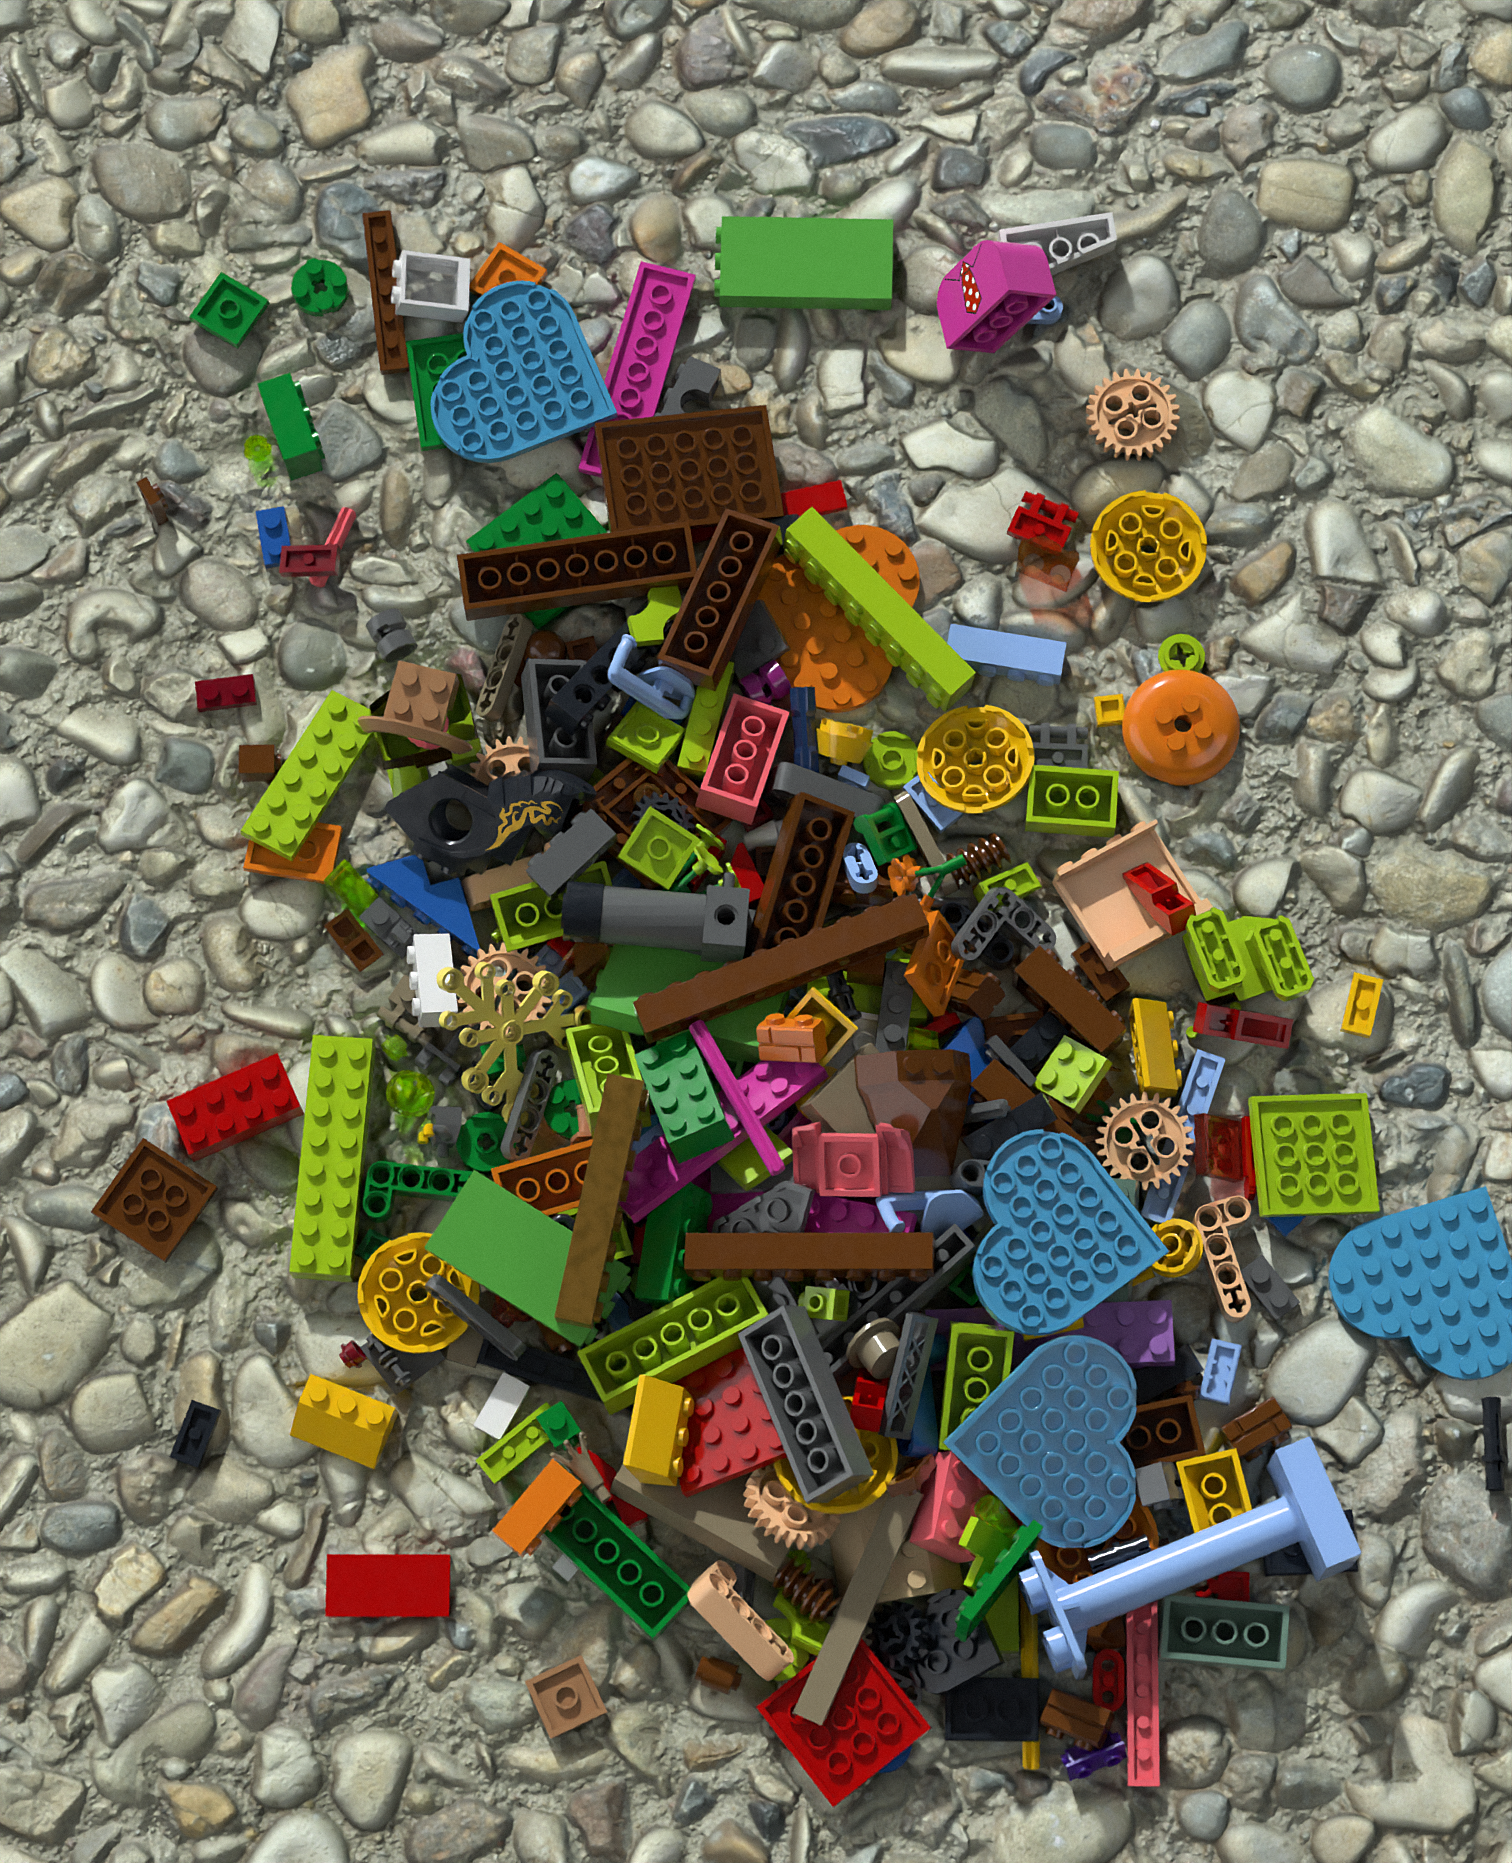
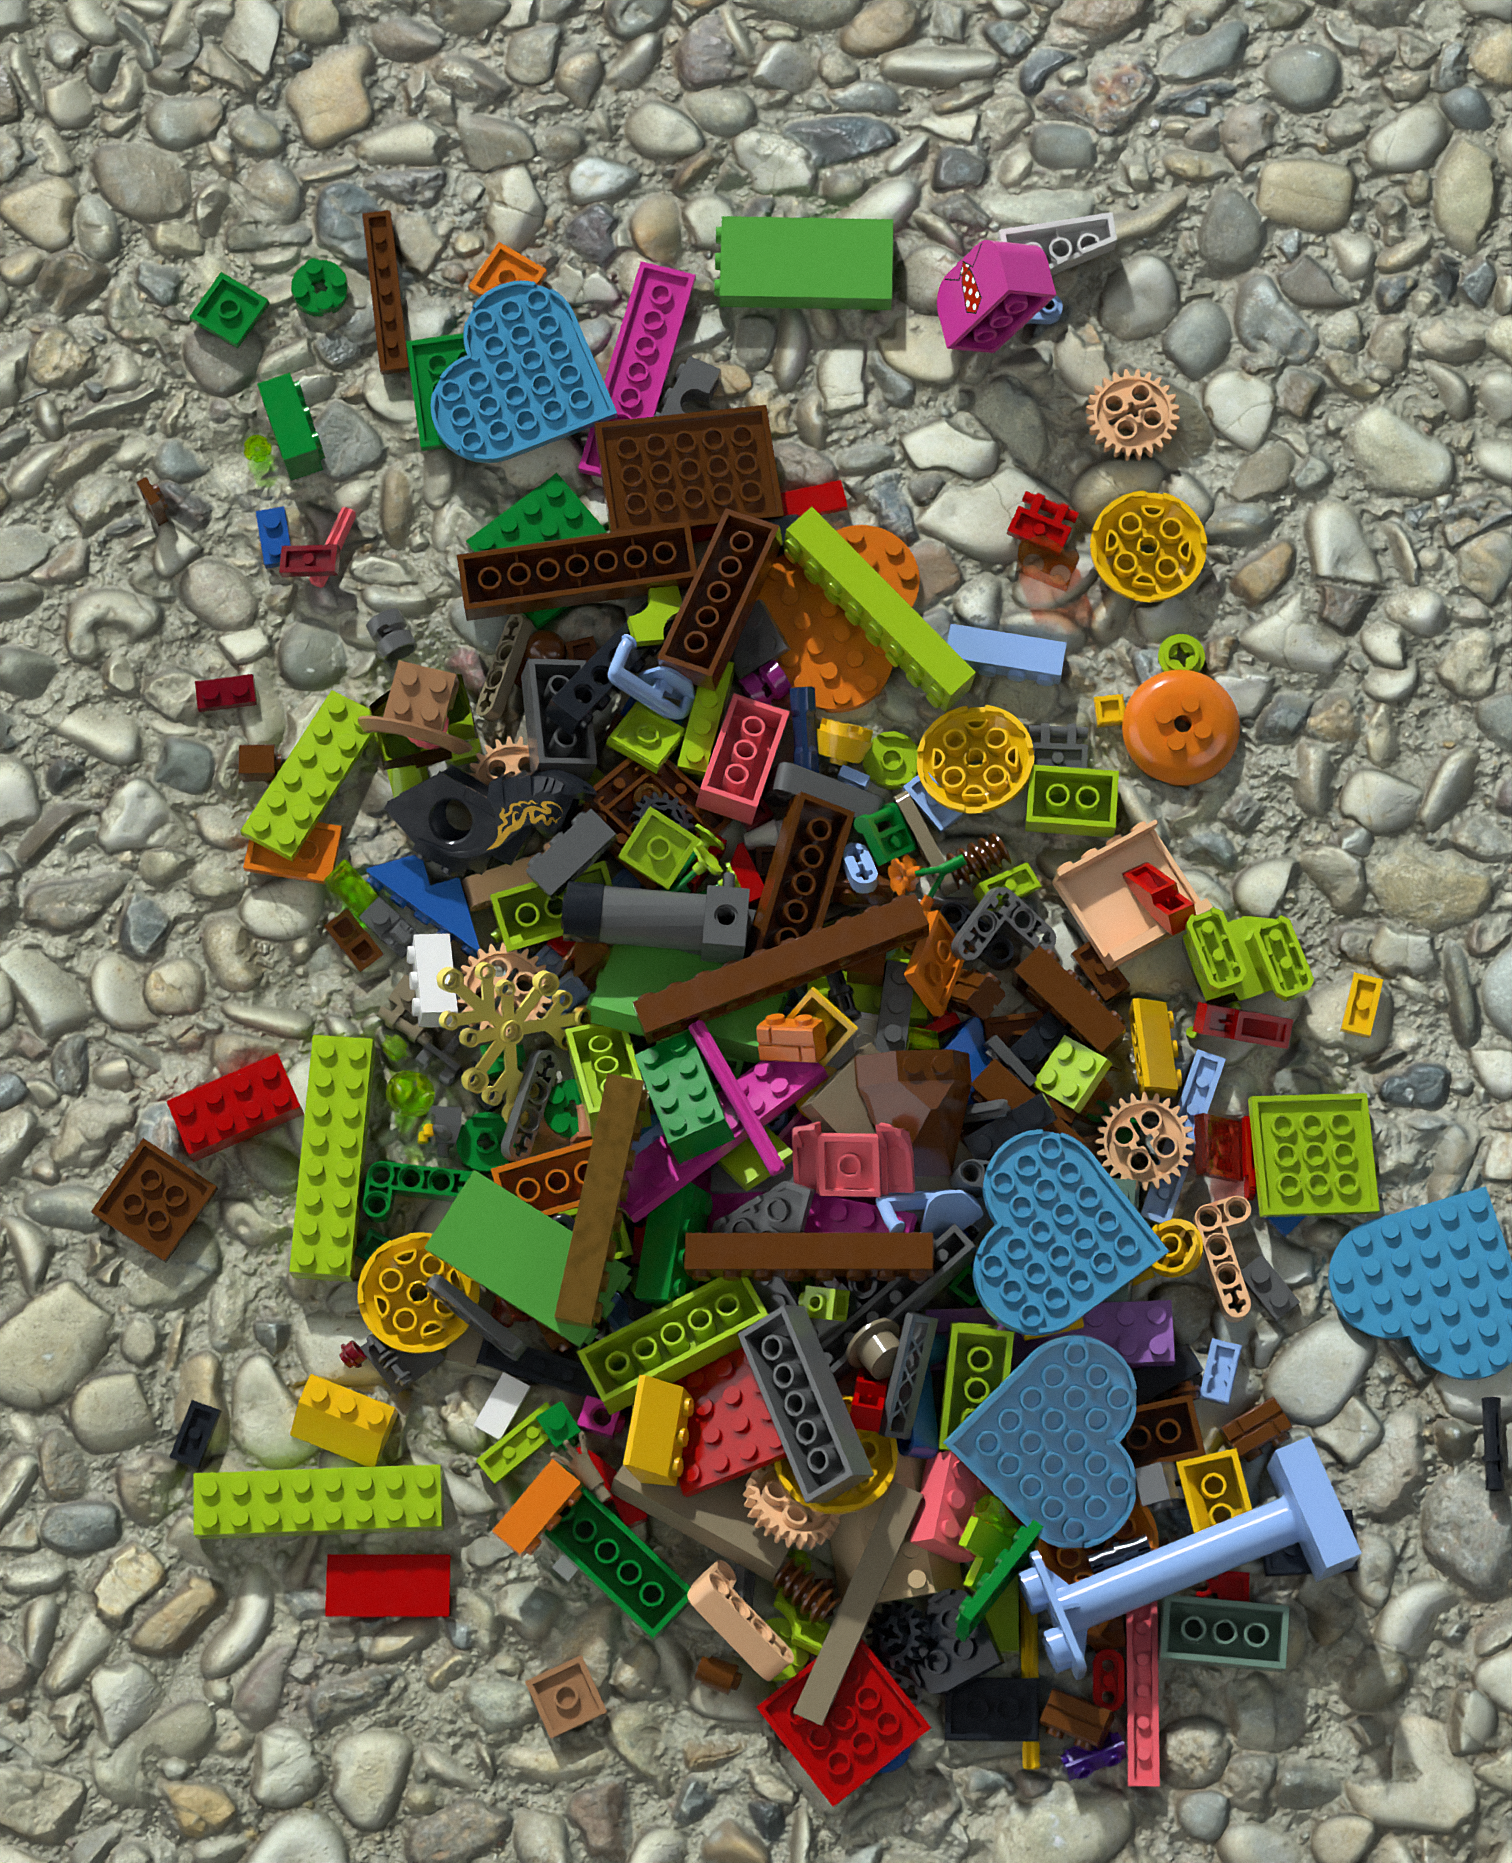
window [391,250,470,323] -> none
reddish brown plate [886,1454,937,1498] -> none
none -> lime brick [193,1464,444,1540]
none -> dark pink brick [577,1396,626,1440]

